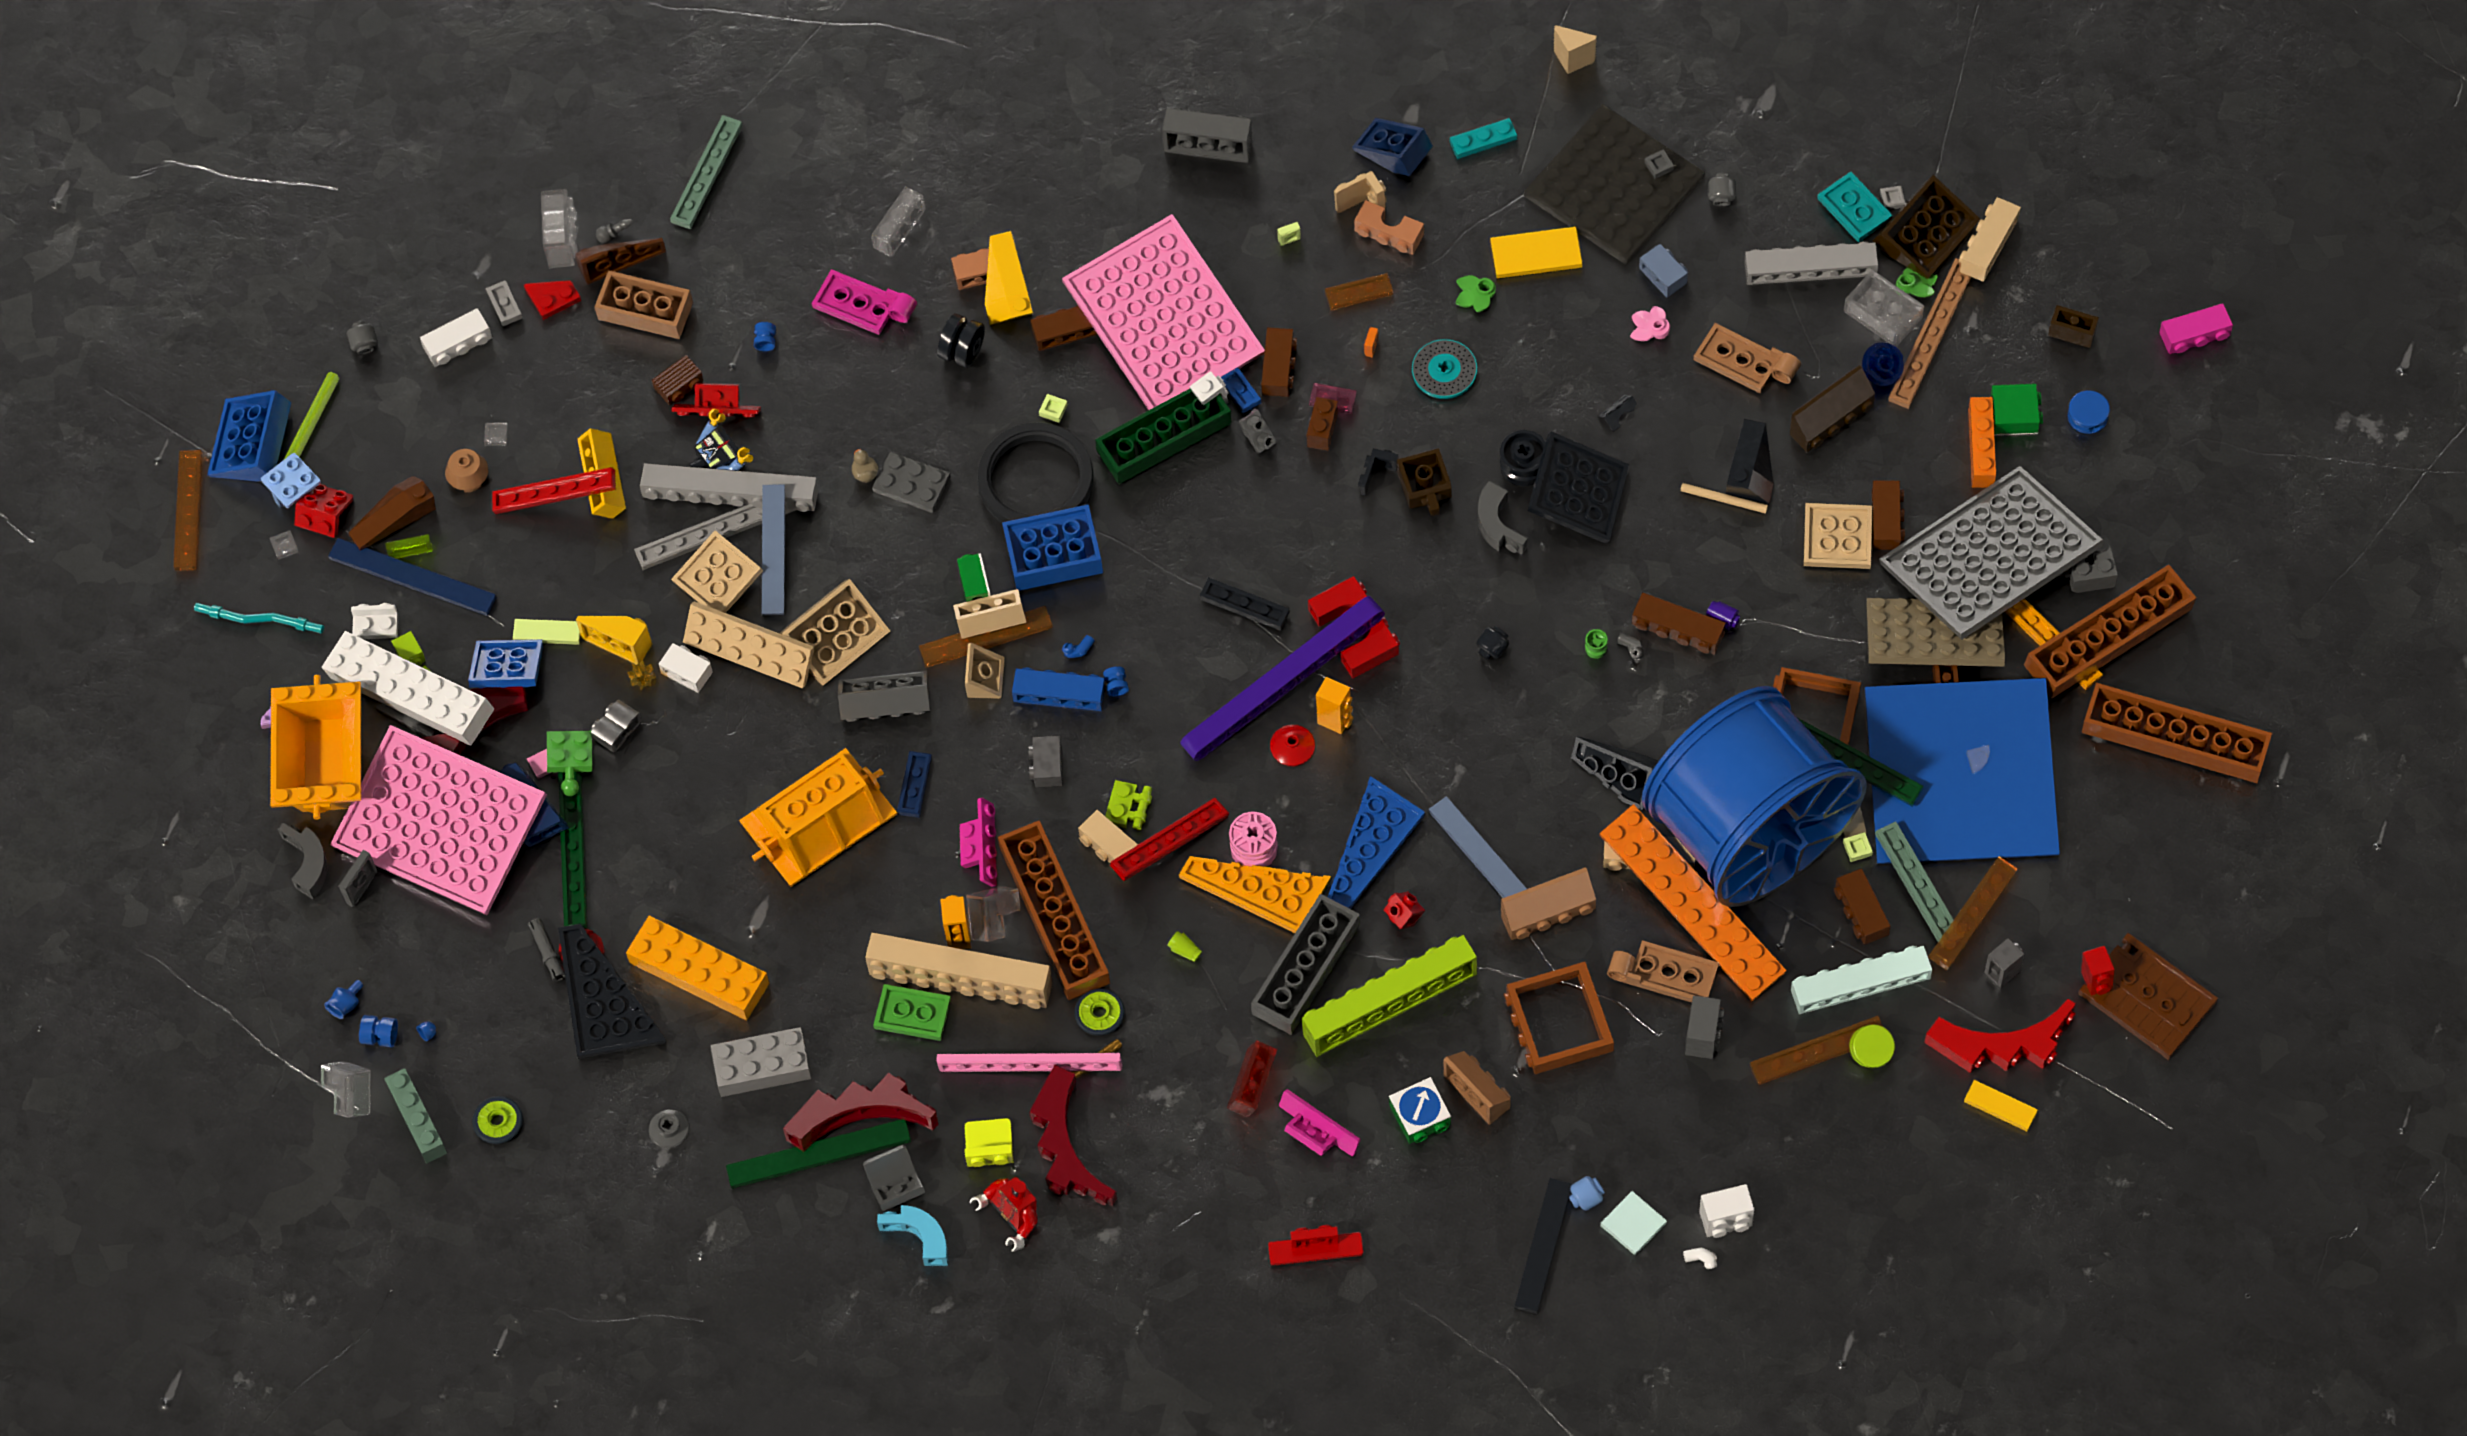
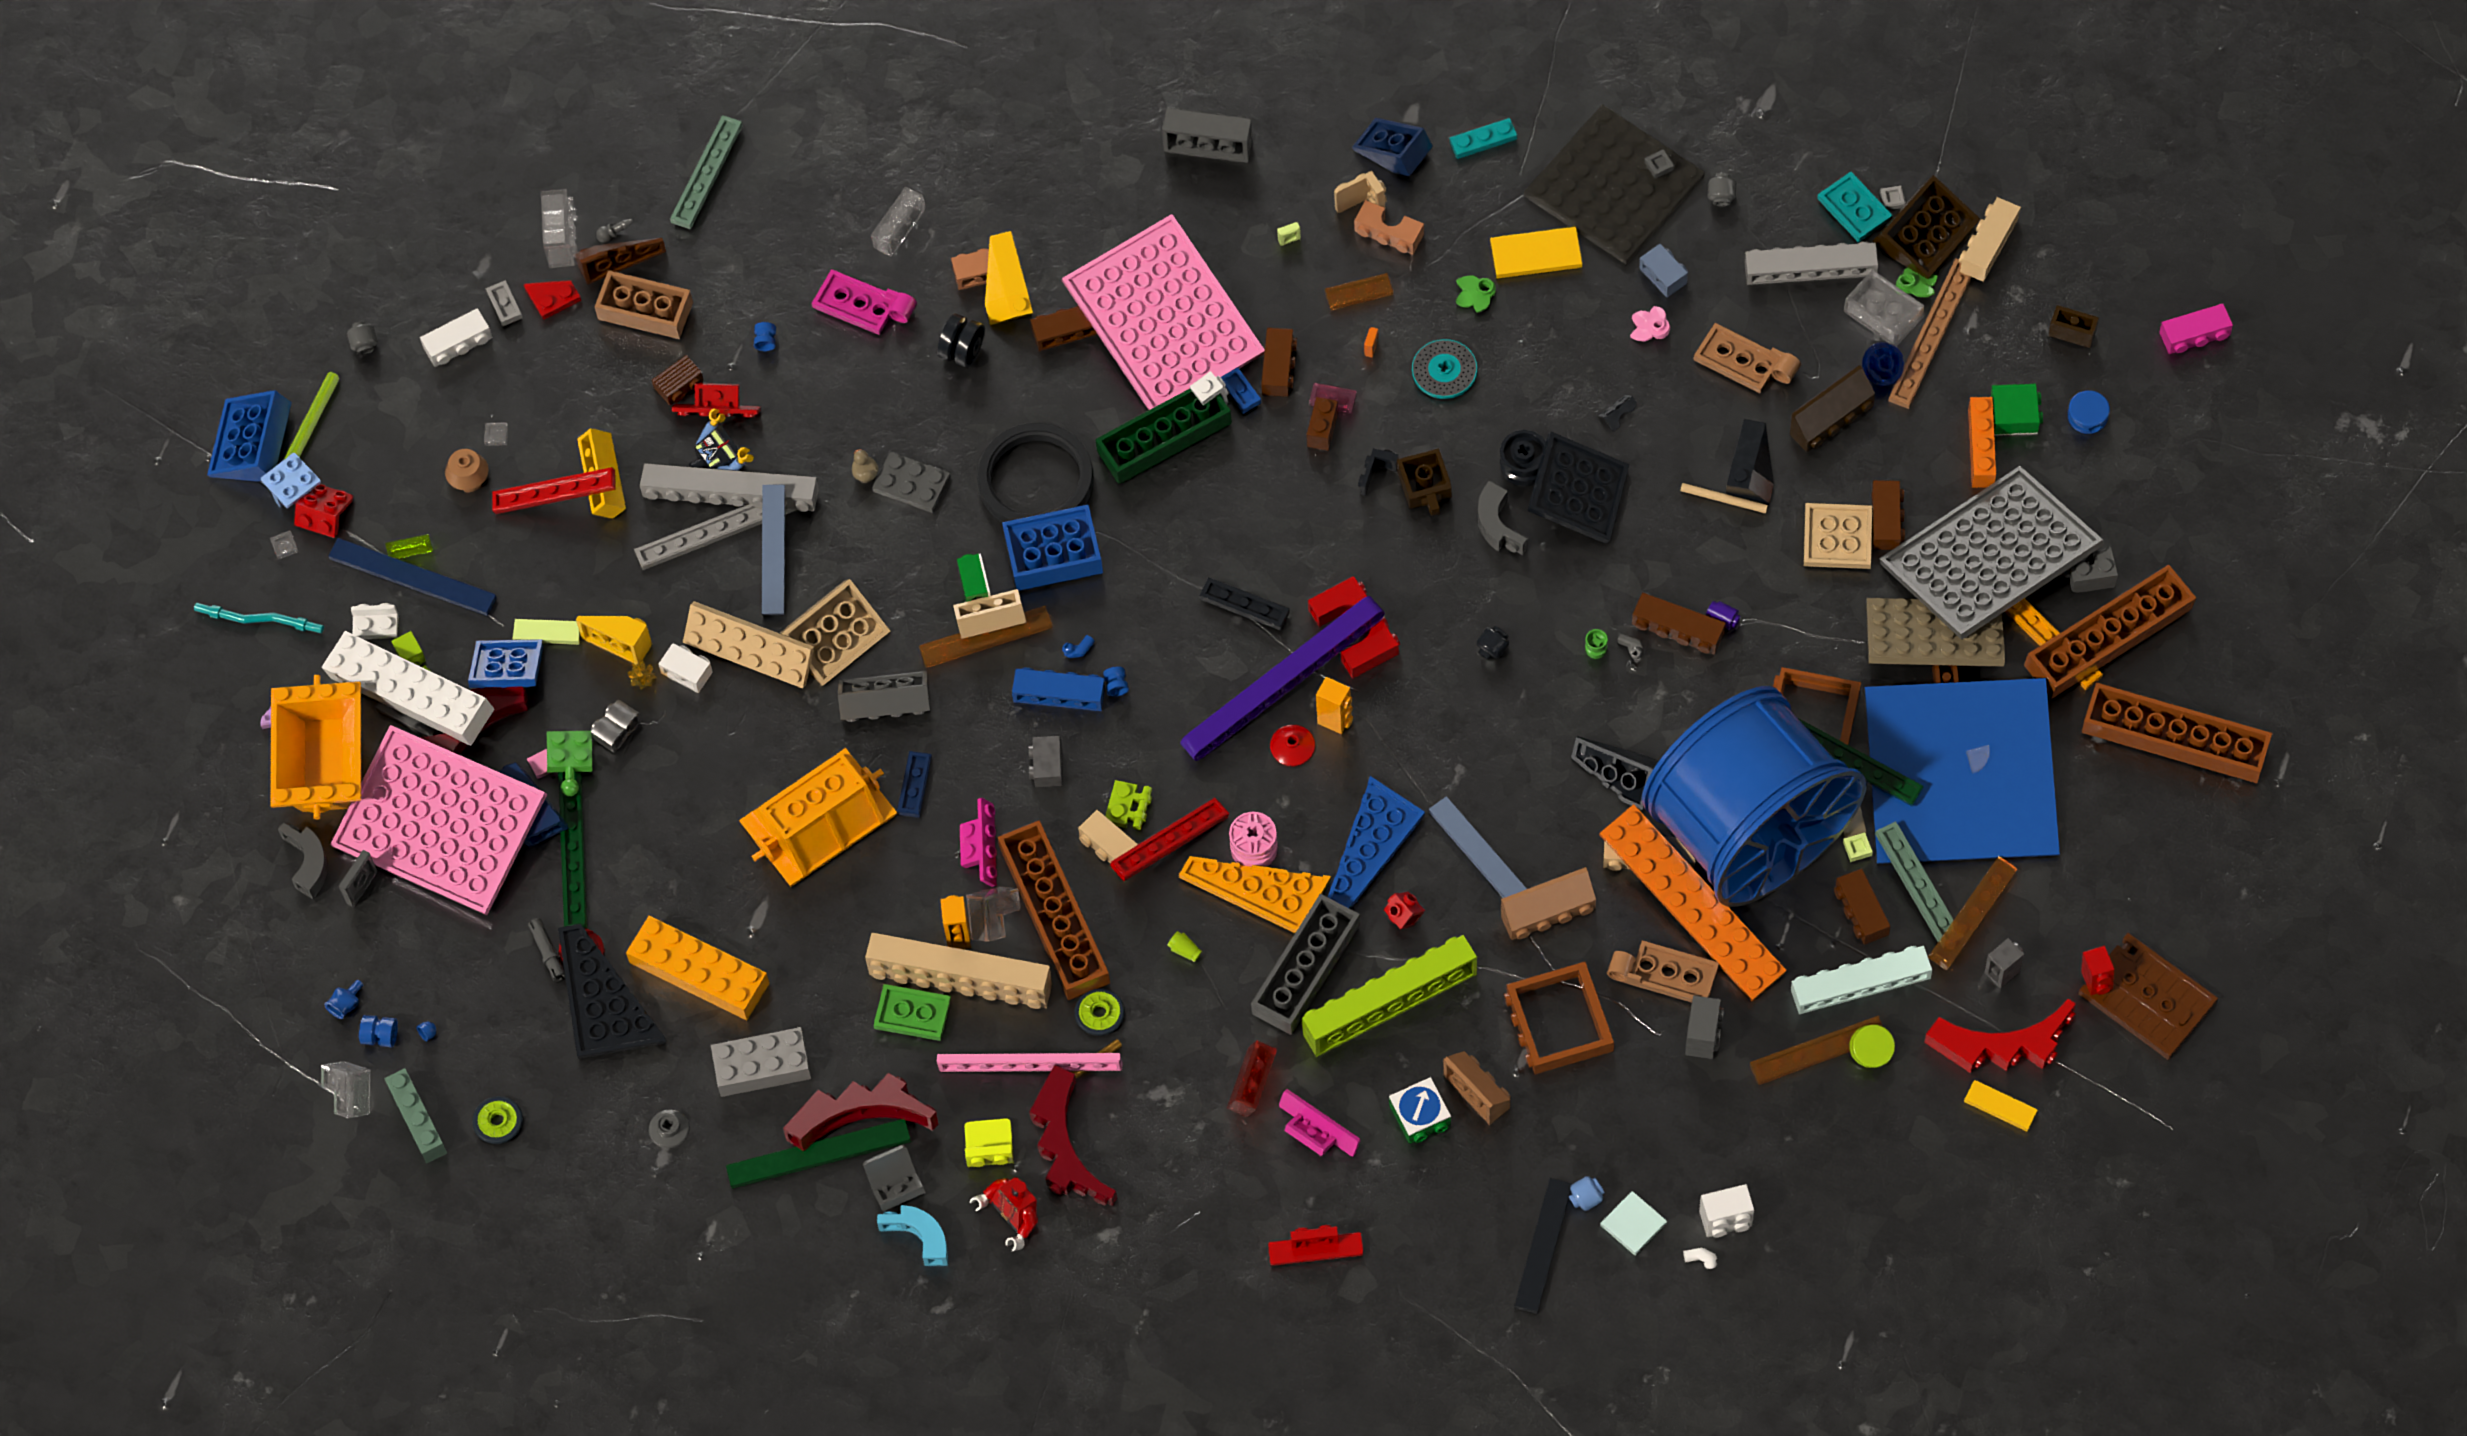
clear orange tile [174,450,203,571] -> none
reddish brown wedge [349,476,436,550] -> none
tan plate [671,531,763,613] -> none
tan slope [965,643,1005,699] -> none
yellowish green plate [1039,394,1068,423] -> none
dark grey hips [1238,409,1276,454] -> none
tan slope [1554,25,1596,74] -> none

